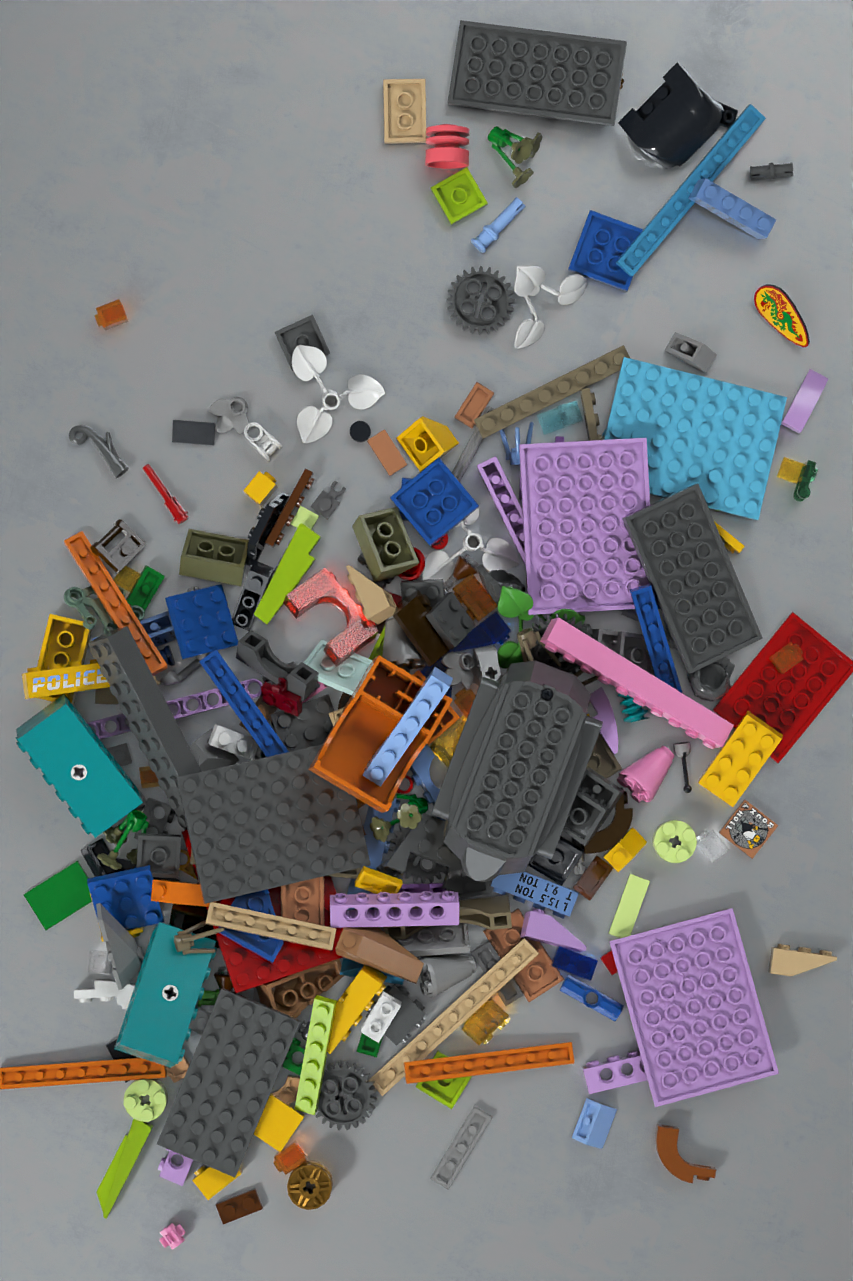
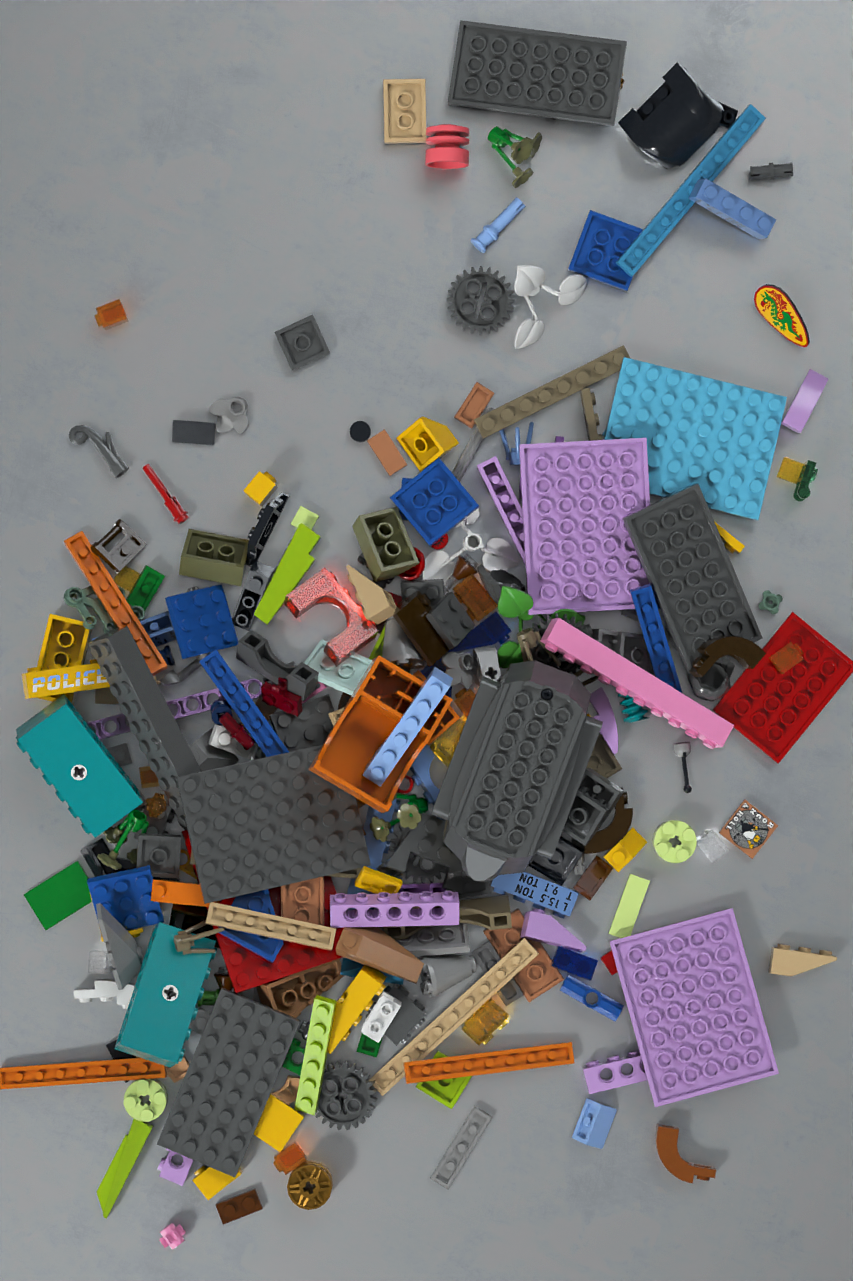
white piece [244,422,283,461] -> none
reddish brown plate [265,468,315,548] -> none
white plant [292,345,385,444] -> none
flat silver plate [311,481,346,520] -> none
lime plate [430,167,488,225] -> none
clear light blue slope [537,401,583,435] -> none
bright pink cone [617,746,675,803] -> none
light grey slope [665,332,717,373] -> none
yellow brick [698,711,783,807] -> none
none -> clear orange plant [145,793,167,818]
none -> dark blue wheel [210,699,233,726]
none -> dark red axle [219,712,255,750]
none -> dark brown arch [689,636,766,677]
none -> sand green plate [758,590,783,614]

